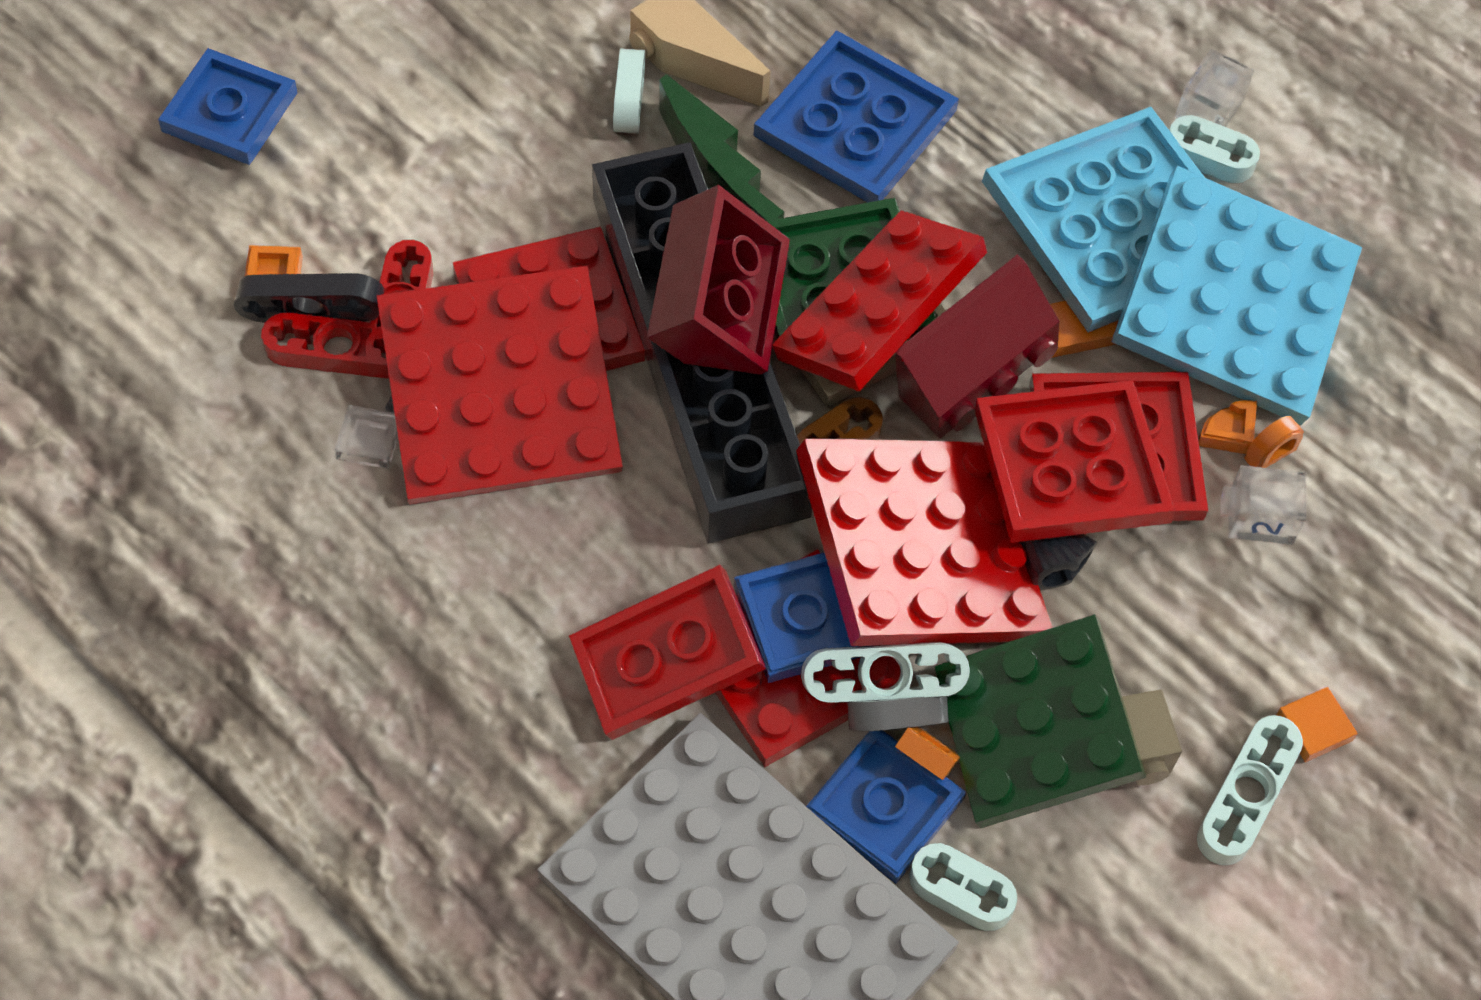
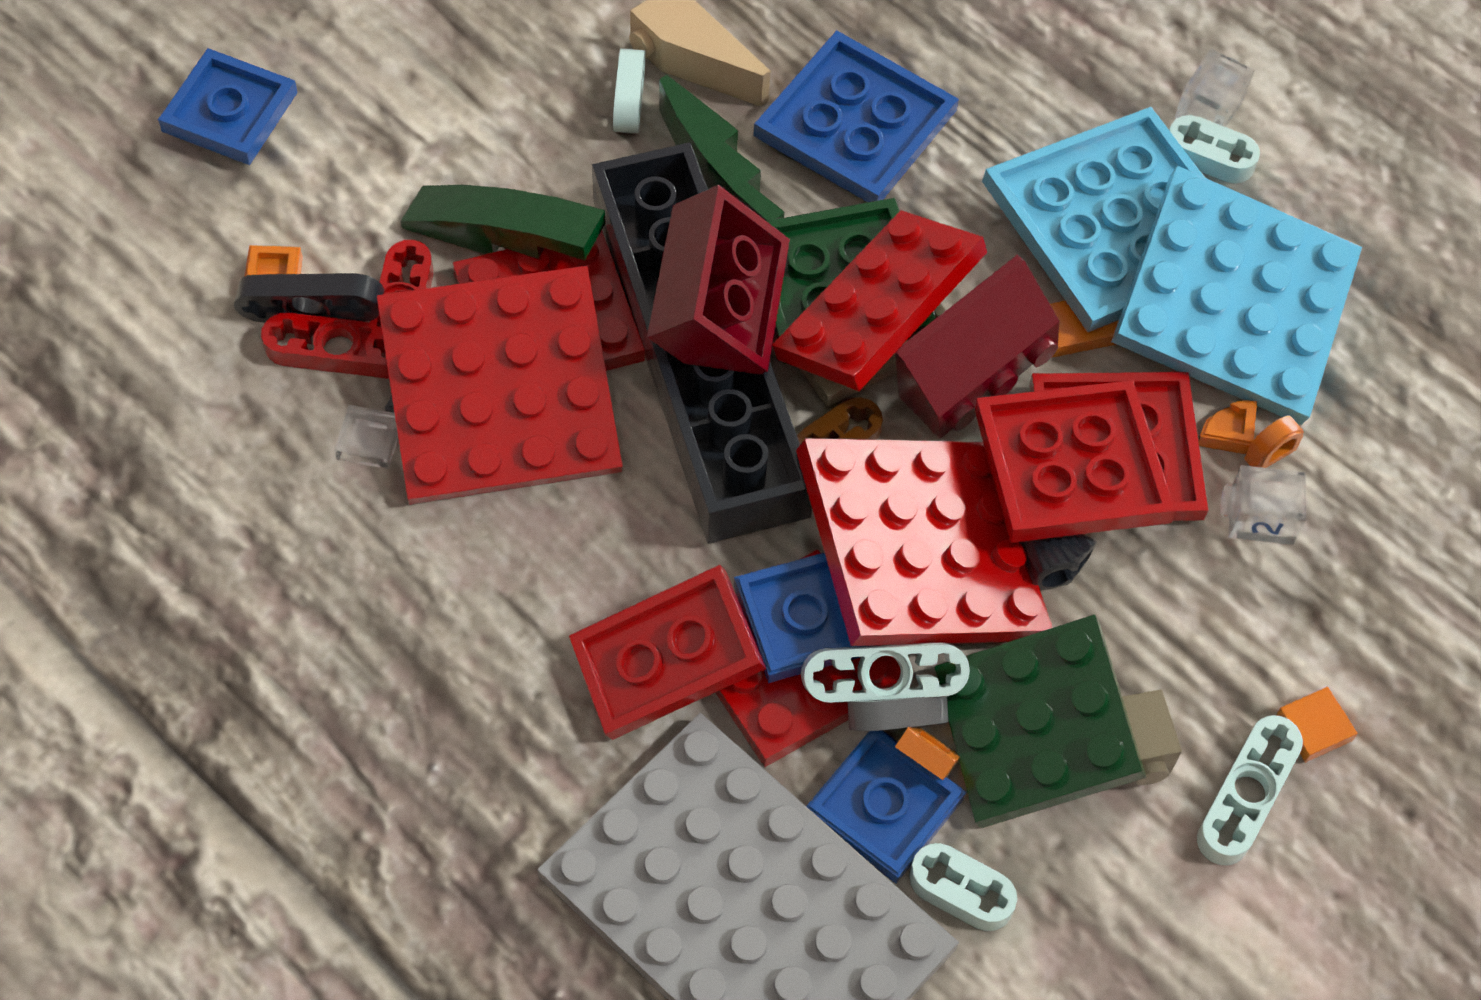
none -> dark green slope [400,184,606,261]

